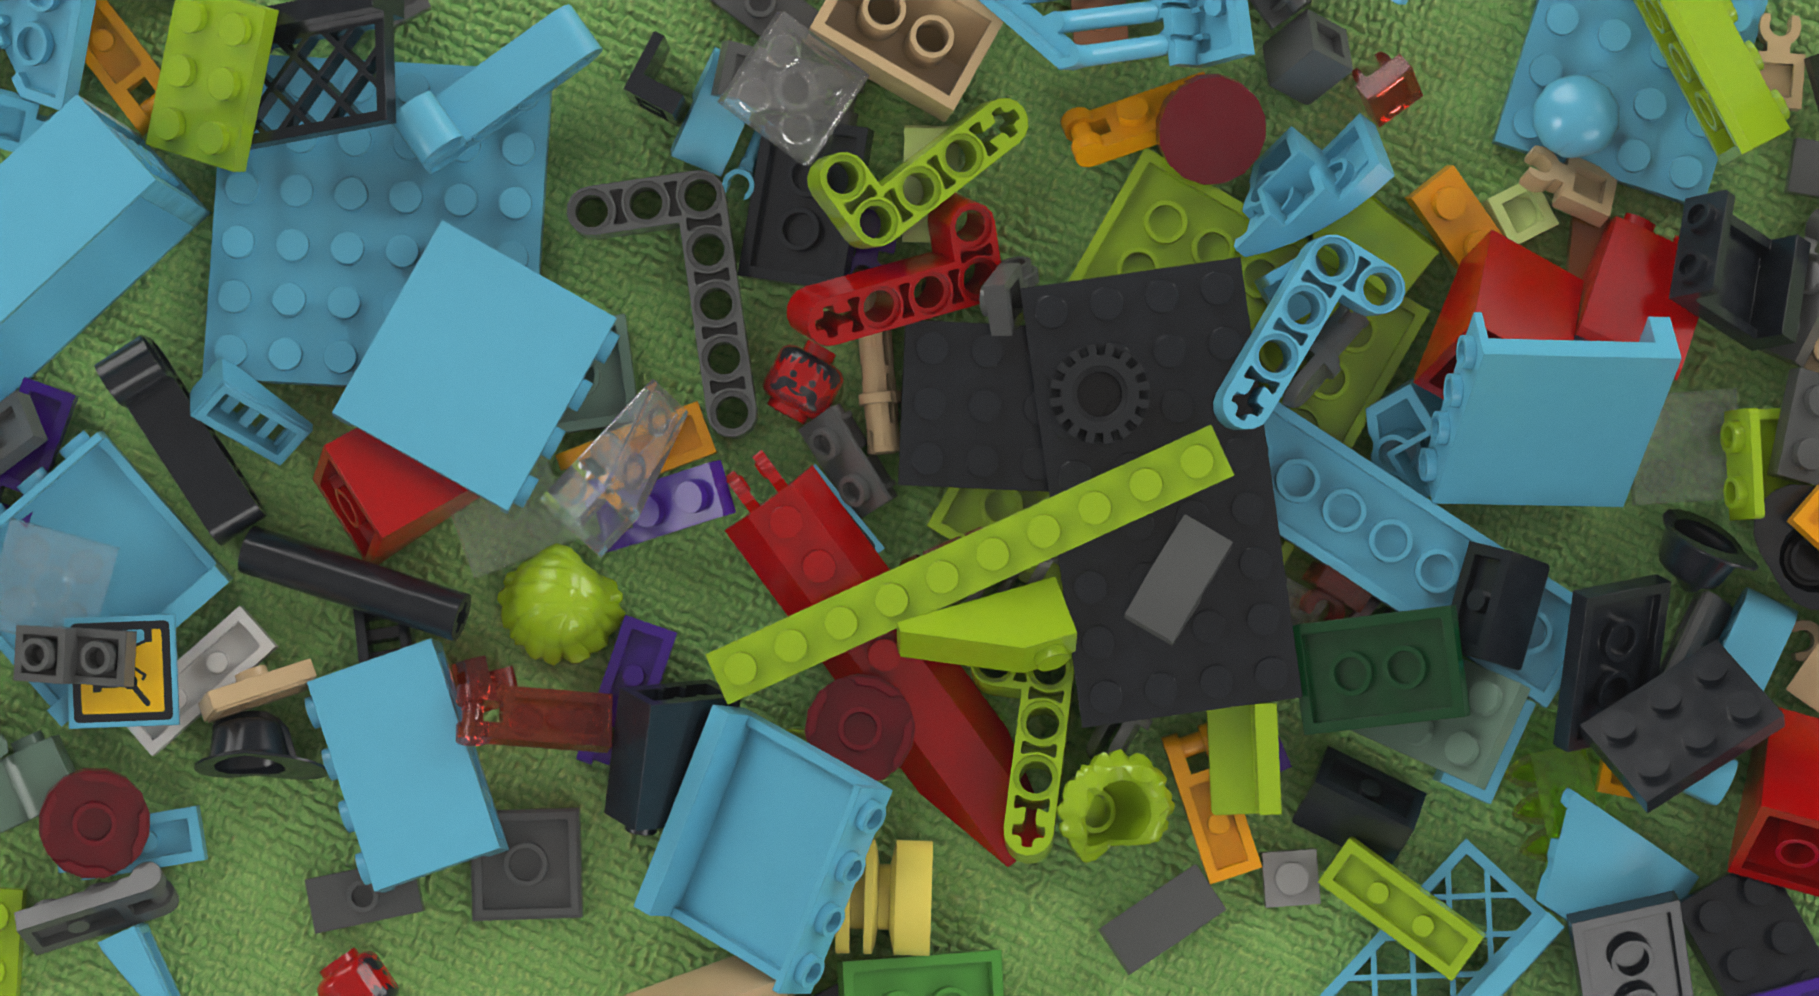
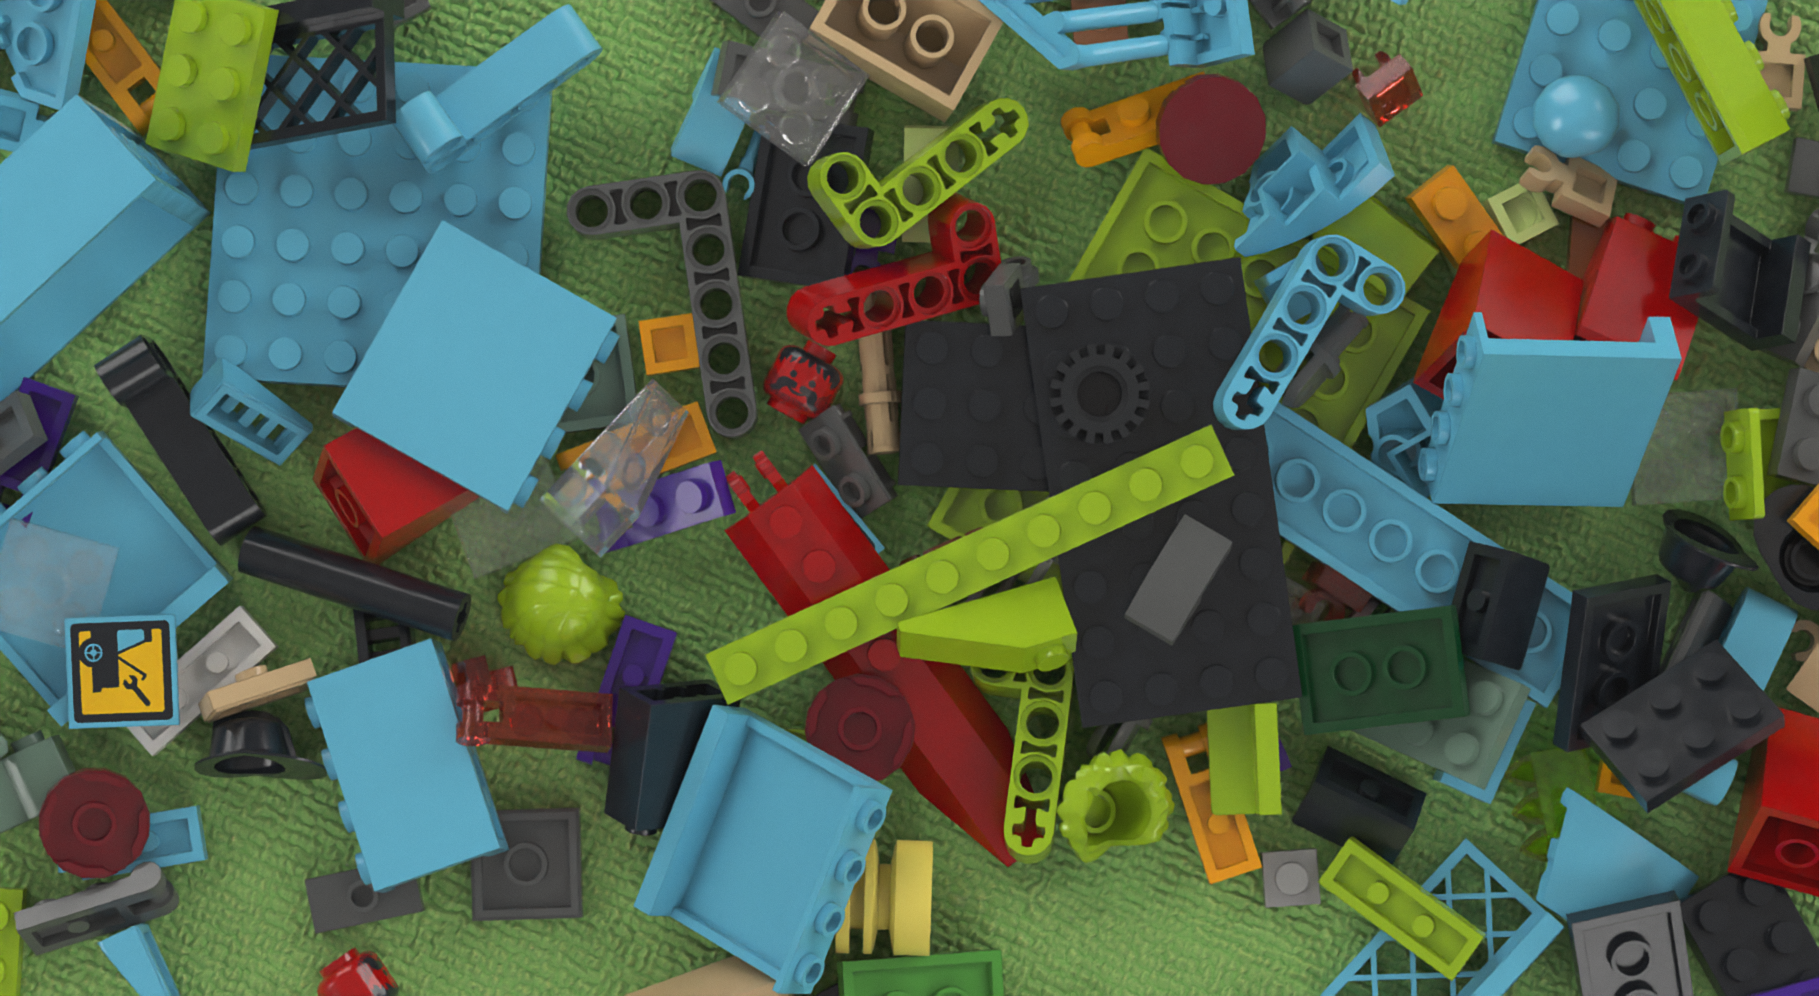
dark grey slope [13,625,137,687] -> none
black panel [623,31,688,127] -> none
dark grey slope [1098,864,1227,975] -> none
none -> light orange plate [638,313,700,376]

